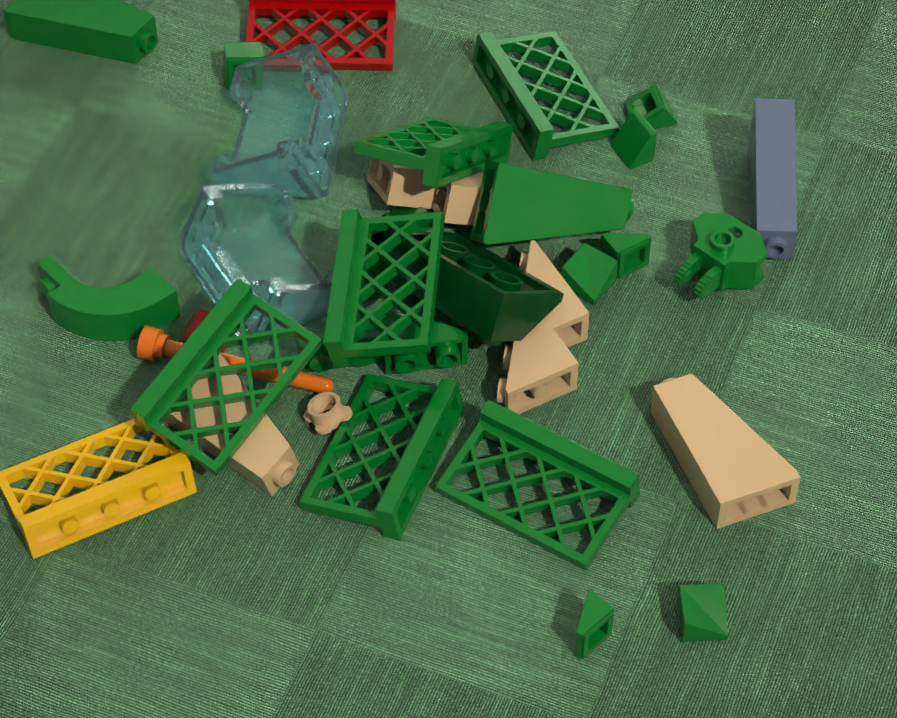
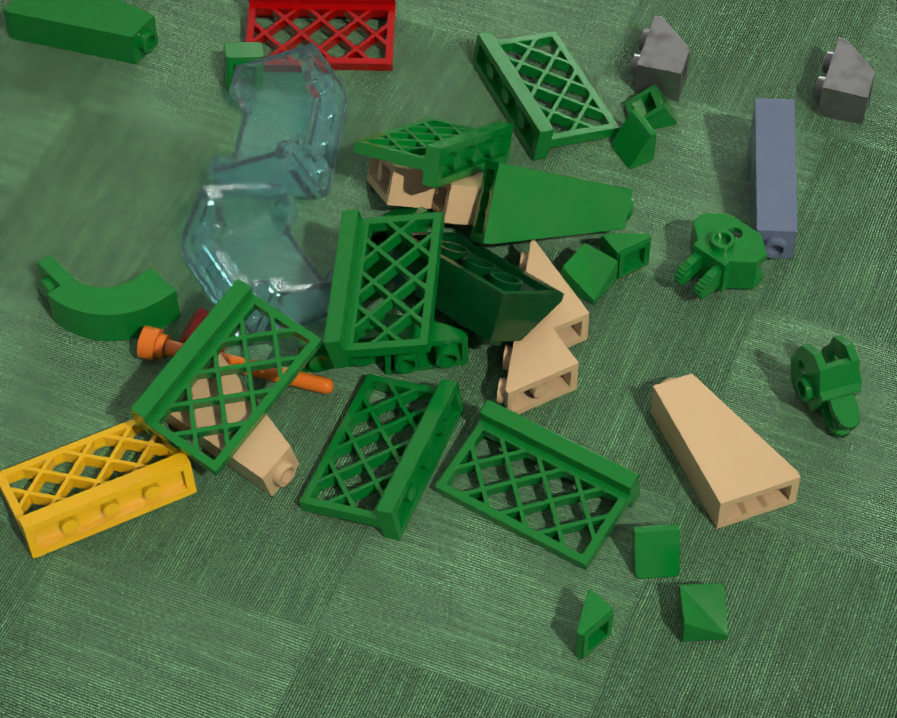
tan plate [303,392,353,435] -> none
none -> flat silver slope [630,15,690,101]
none -> green slope [631,524,680,579]
none -> green hinge [790,335,862,439]
none -> flat silver slope [814,37,876,125]

